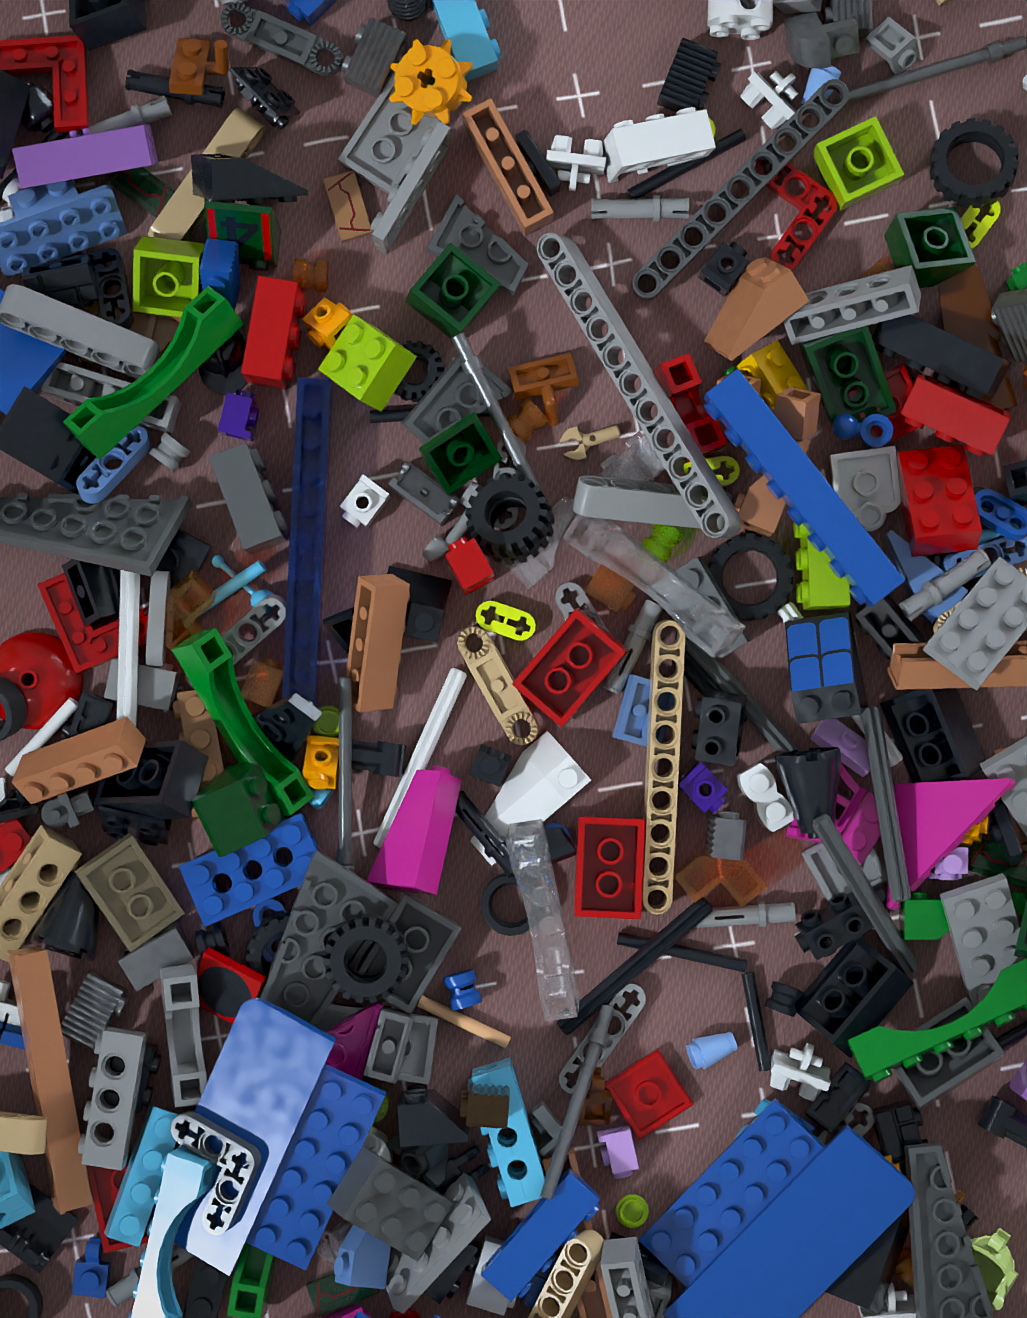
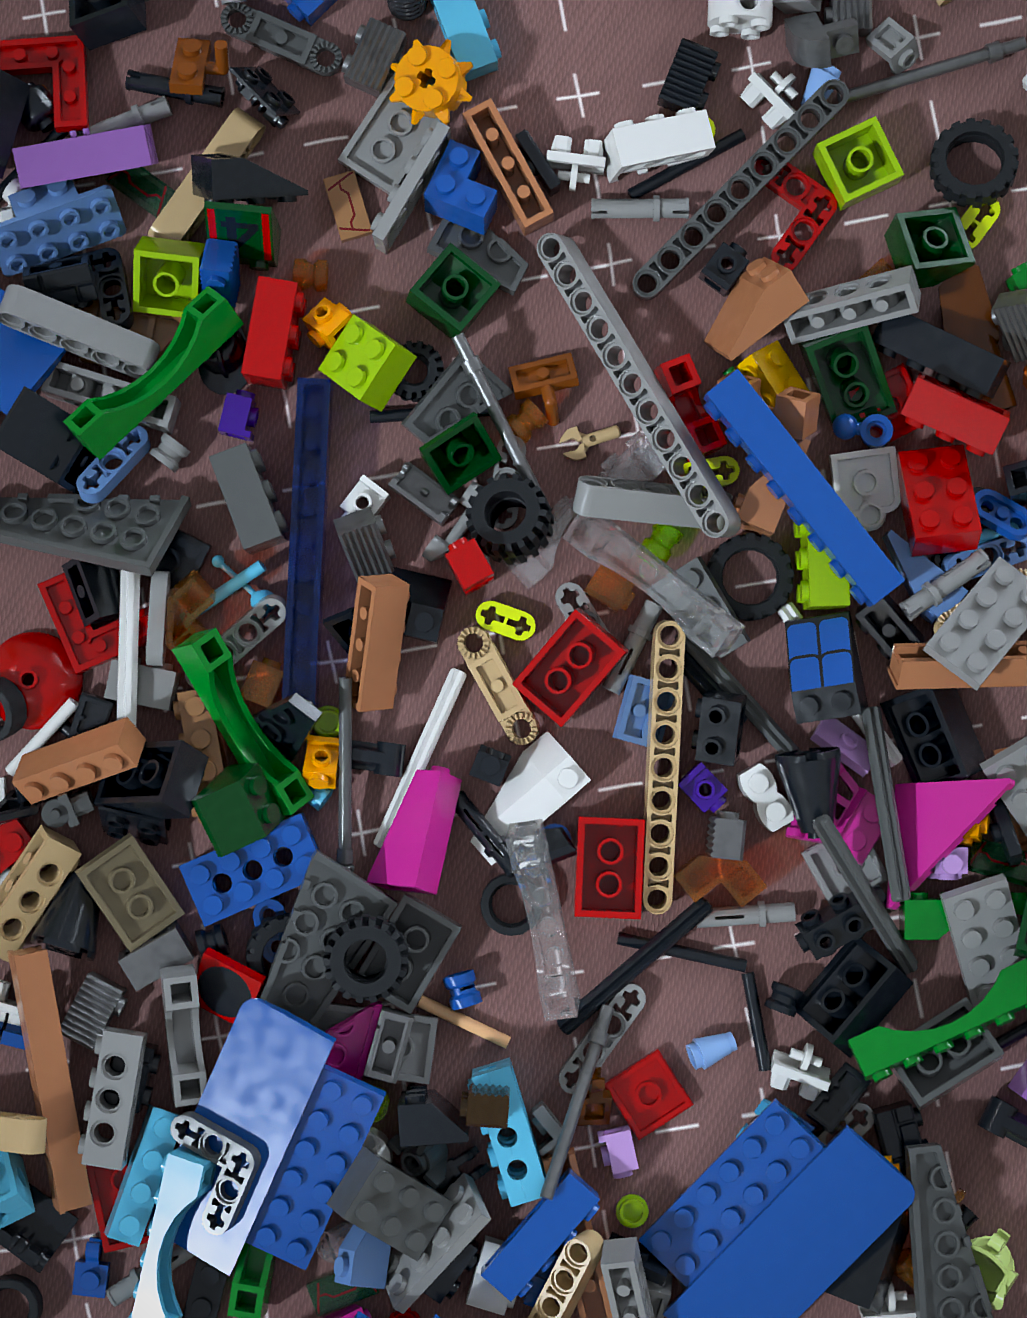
none -> flat silver brick [333,506,396,583]
none -> blue brick [424,139,497,235]

